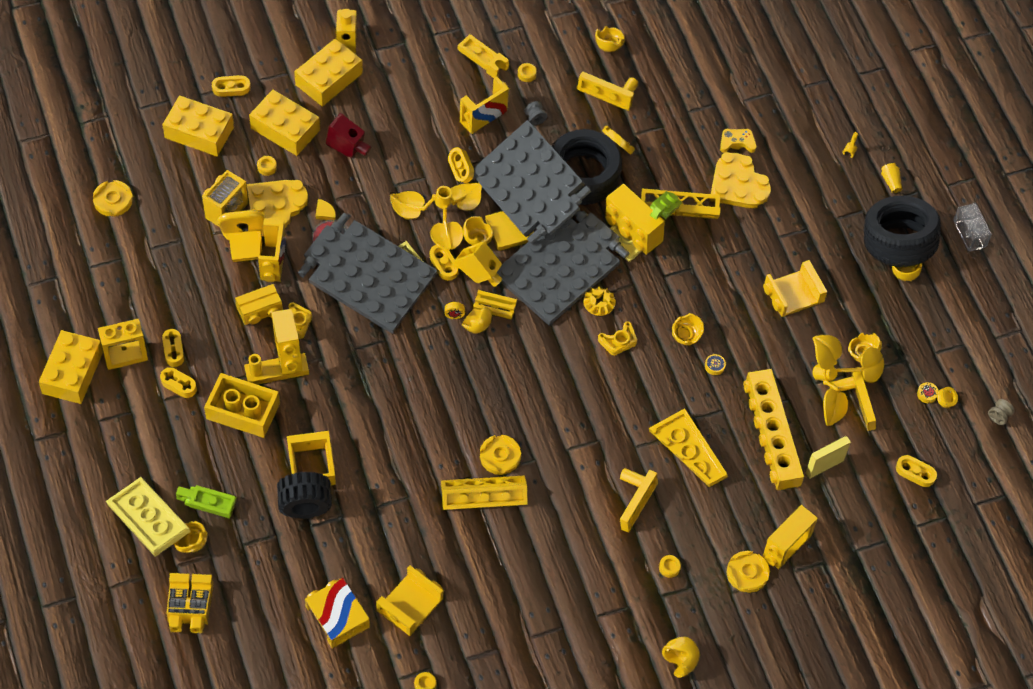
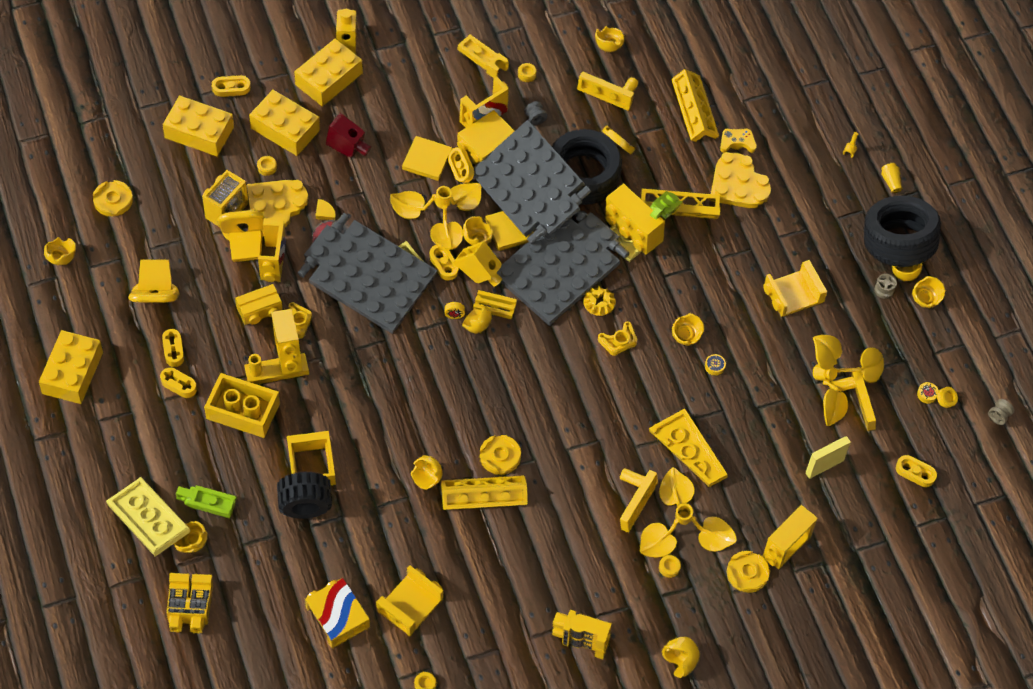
yellow window [98,318,148,370] -> none
yellow brick [743,369,804,490] -> none
yellow hair [848,333,882,362] -> none
clear brick [953,203,992,252] -> none
none -> yellow hair [44,237,76,266]
none -> yellow piece [128,259,179,303]
none -> yellow tile [402,136,452,181]
none -> yellow hair [411,455,442,490]
none -> yellow brick [457,110,514,165]
none -> yellow hips [552,610,612,659]
none -> yellow plant [640,467,737,558]
none -> yellow fence [671,69,719,142]
none -> dark tan wheel [874,274,897,299]
none -> yellow hair [912,276,946,308]

